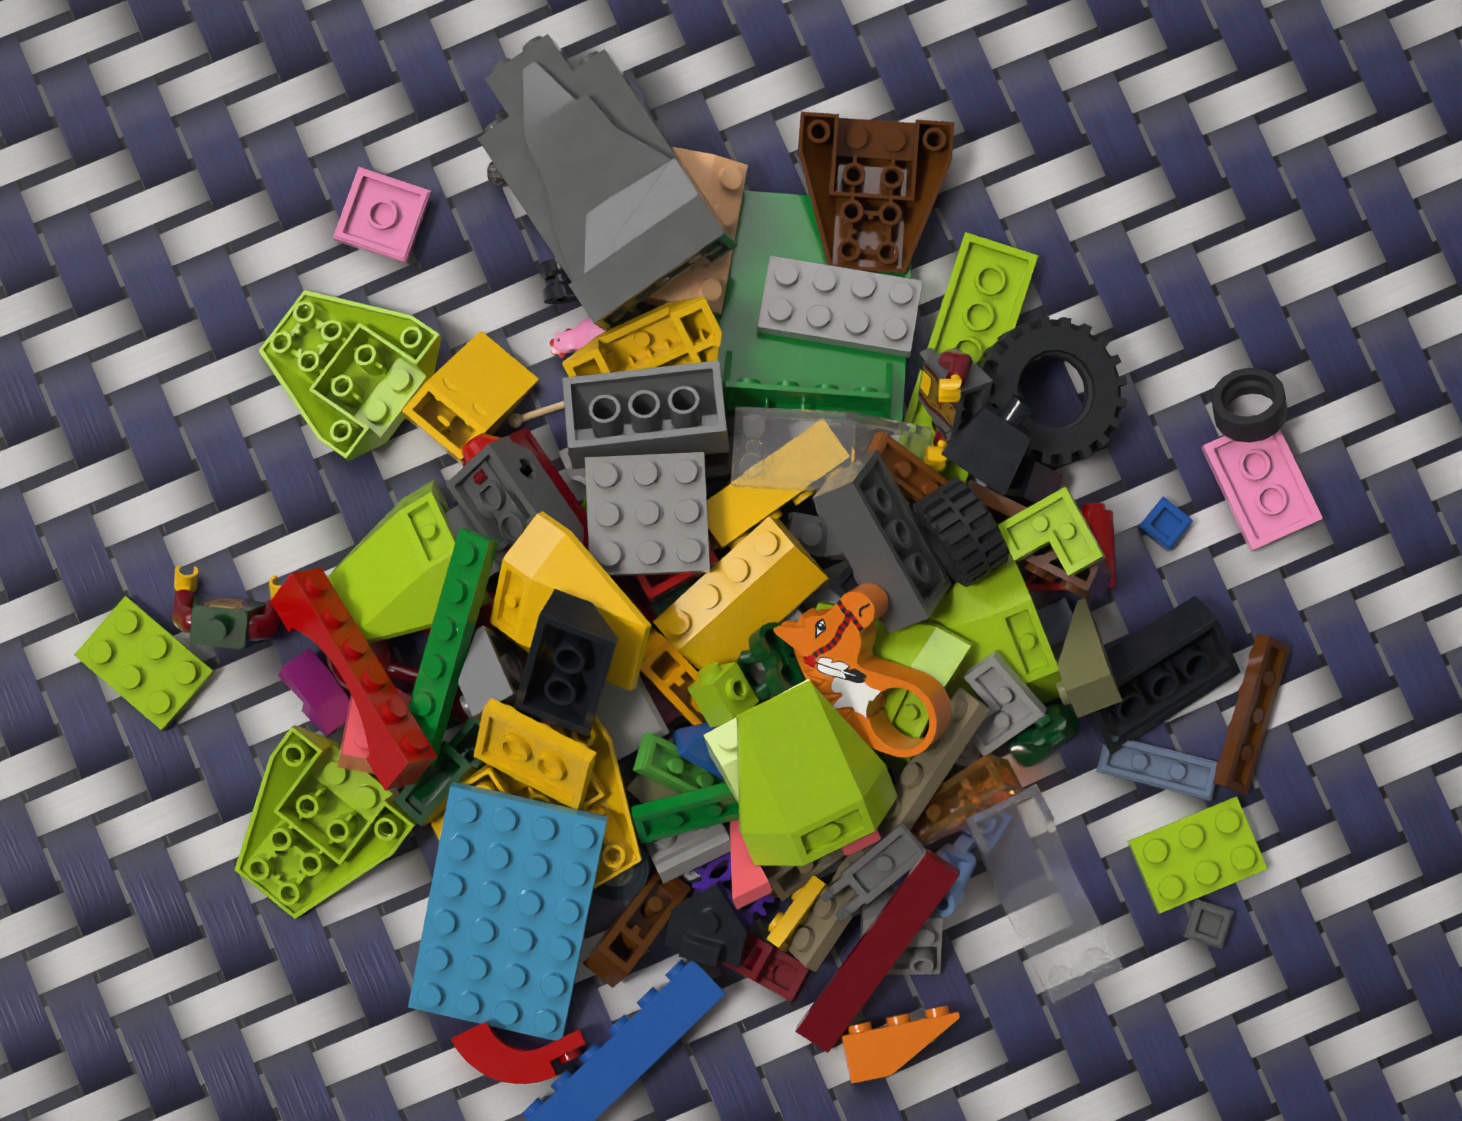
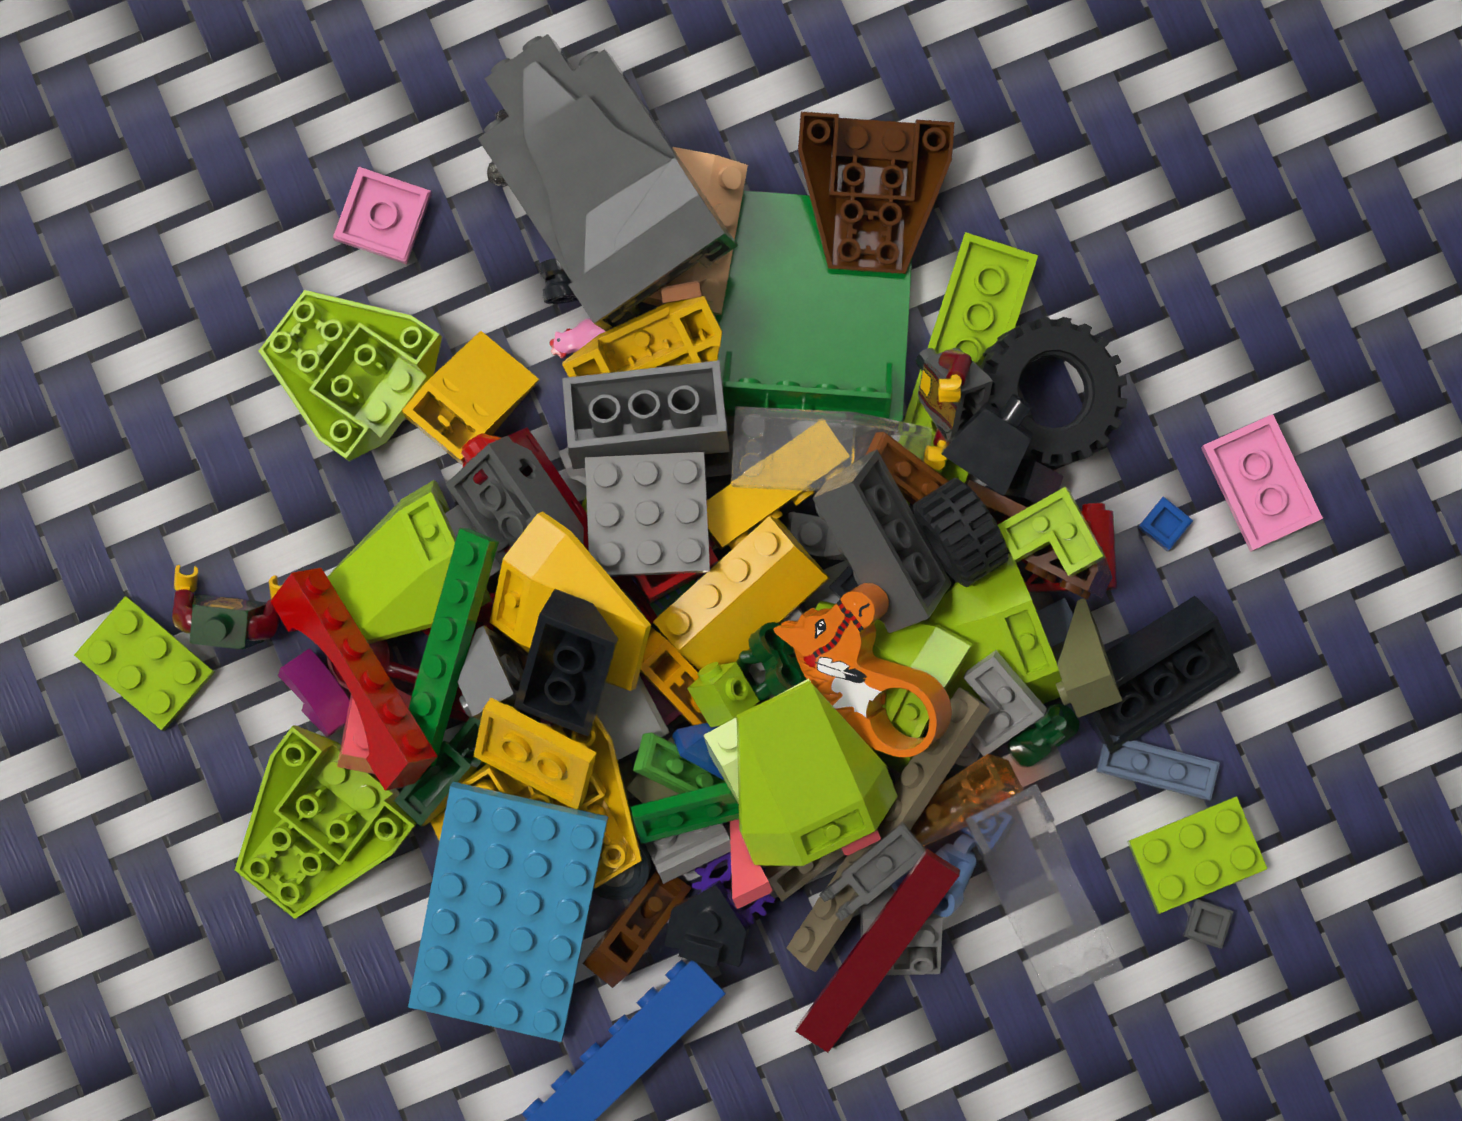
red arch [451,1021,587,1084] -> none
tan hinge [508,401,565,428] -> none
dark red slope [721,933,812,1003] -> none
light grey plate [757,256,922,358] -> none
yellow plate [767,875,828,953] -> none
orange slope [841,1005,960,1084] -> none
black tyre [1211,368,1288,443] -> none
reddish brown plate [1213,634,1291,795] -> none
none -> nougat tile [660,281,702,303]

